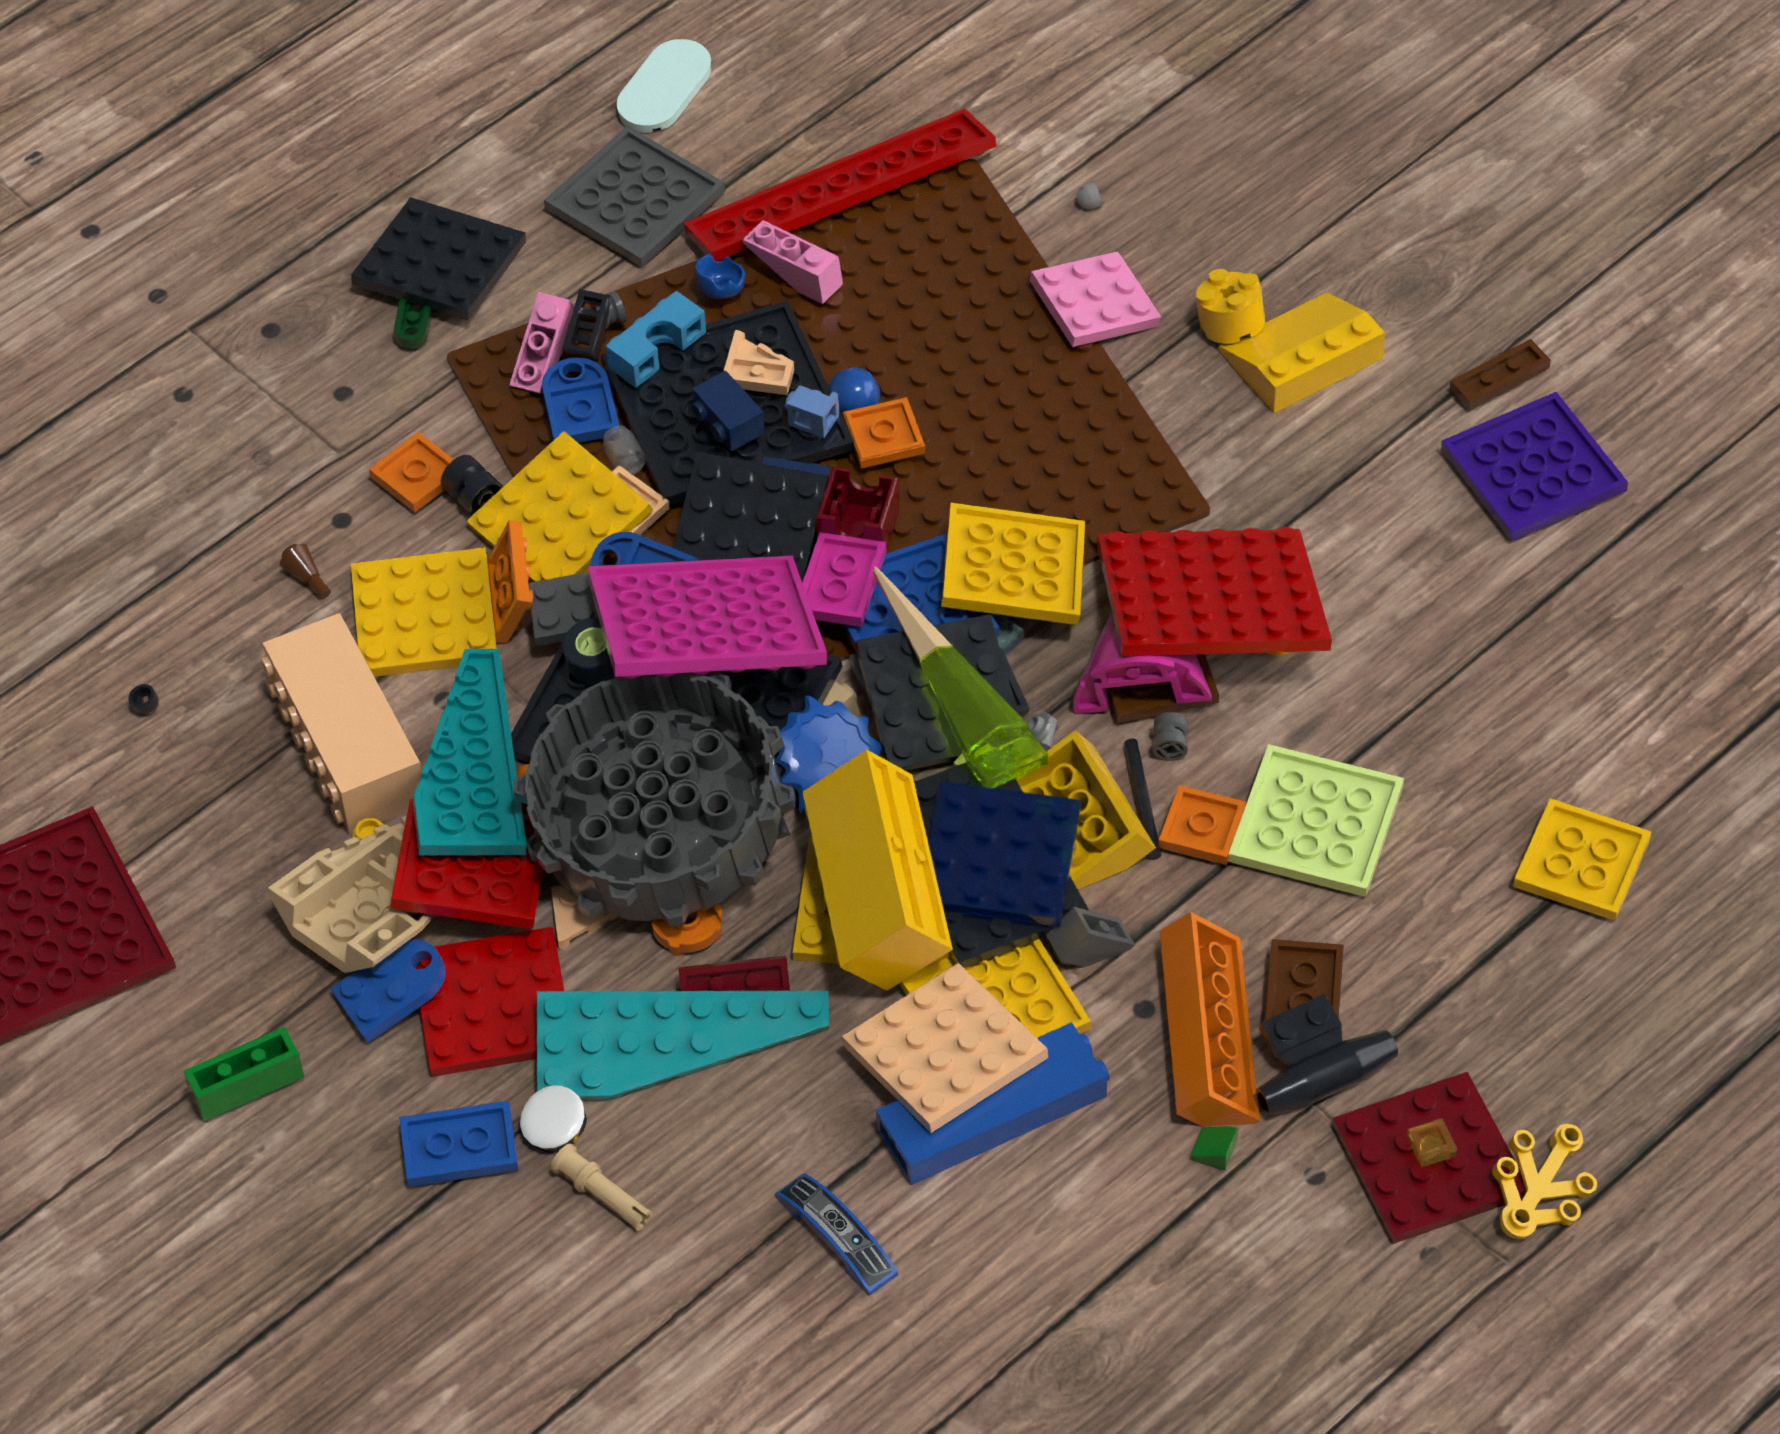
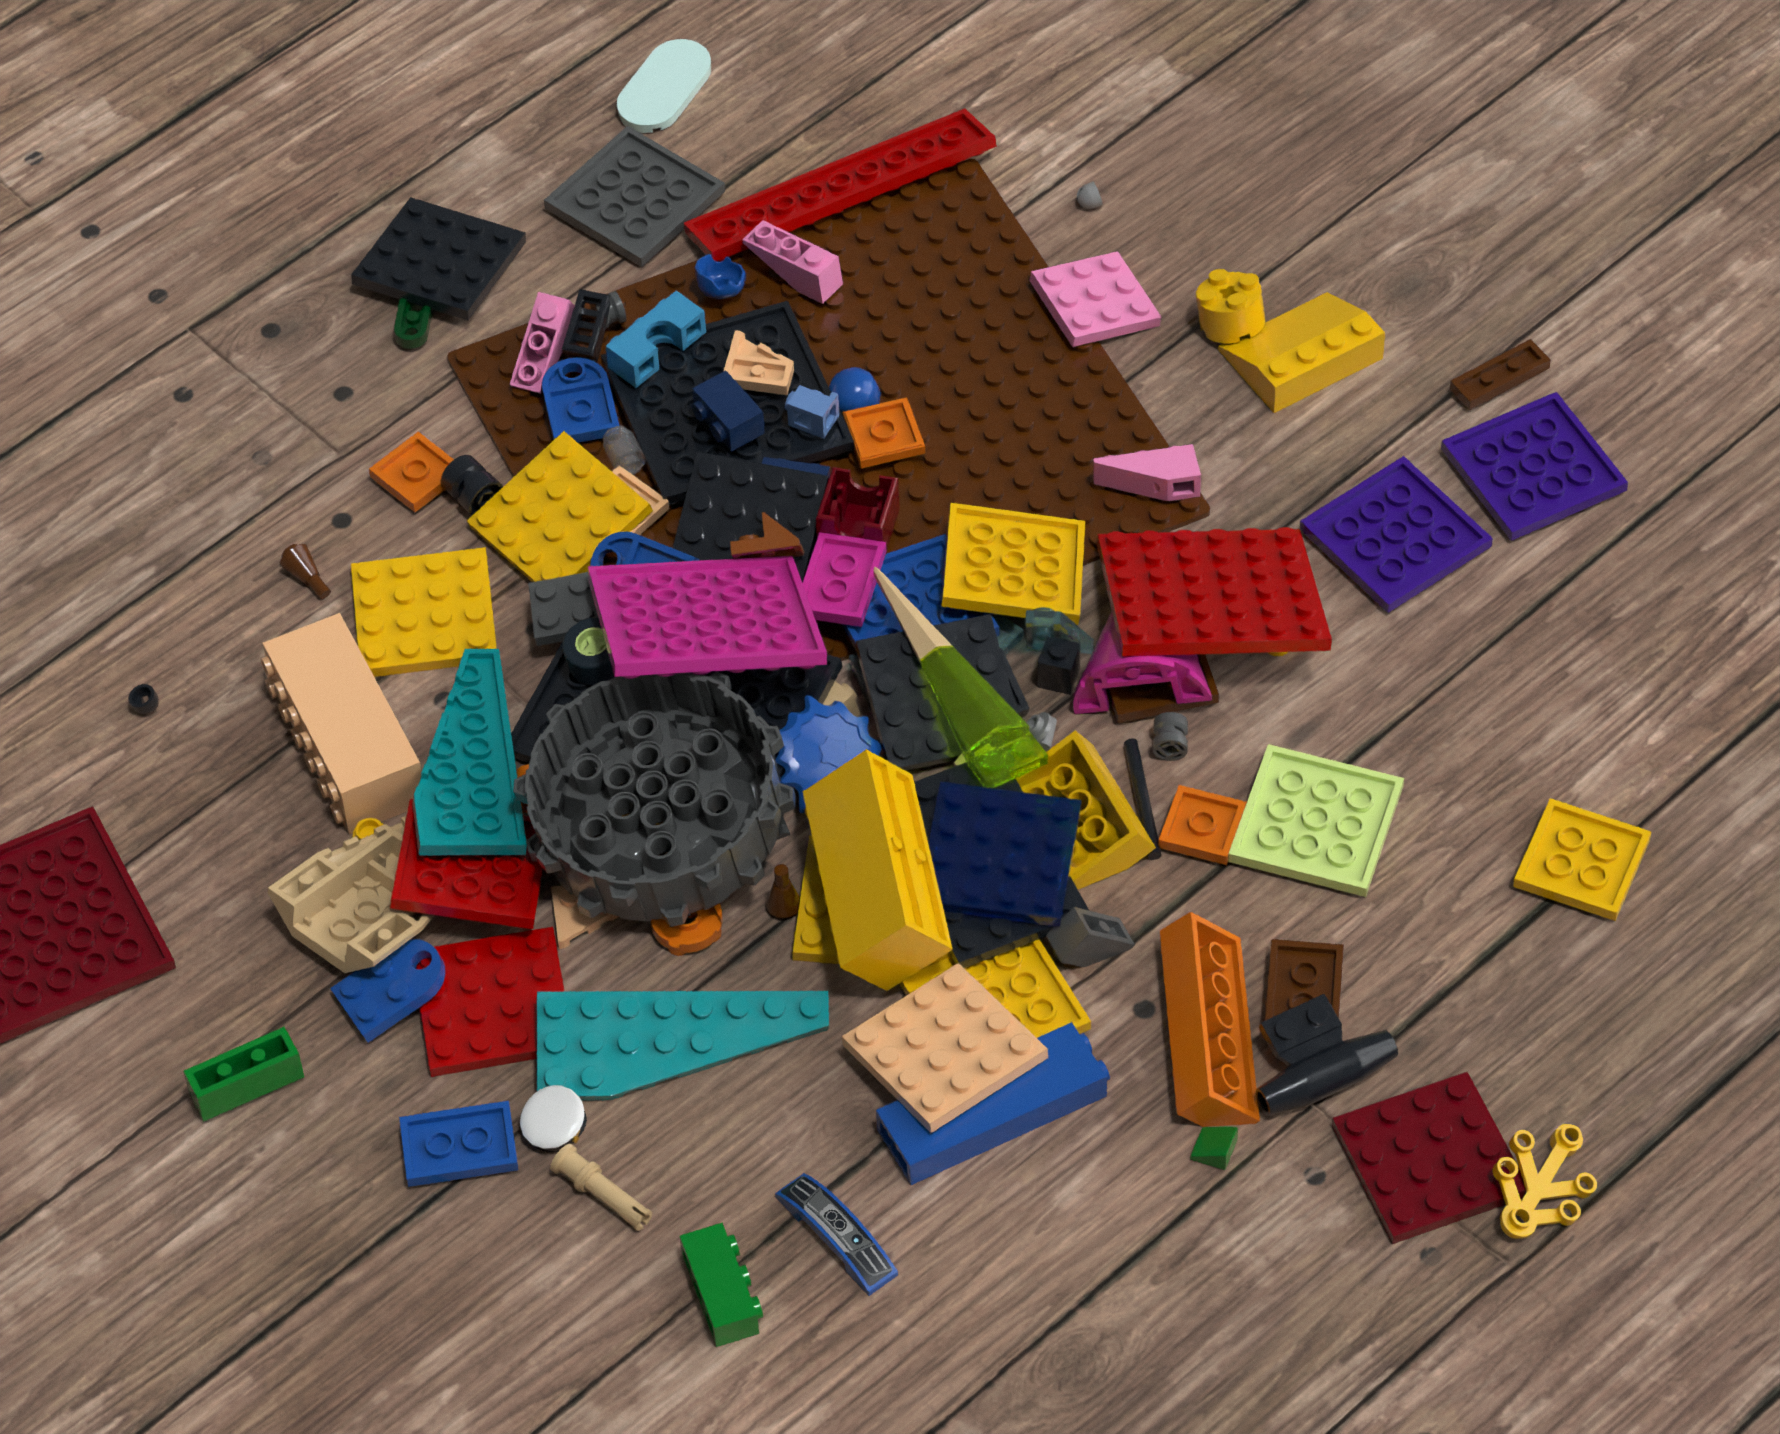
orange plate [487,520,533,644] -> none
dark red plate [678,955,790,991] -> none
clear yellow plate [1407,1119,1457,1167] -> none
none -> green brick [680,1222,763,1347]
none -> dark orange slope [730,512,804,559]
none -> reddish brown cone [766,864,800,918]
none -> clear light blue wing [1025,607,1094,654]
none -> black brick [1038,636,1081,695]
none -> bright pink slope [1093,444,1201,501]
none -> dark purple plate [1300,456,1493,613]

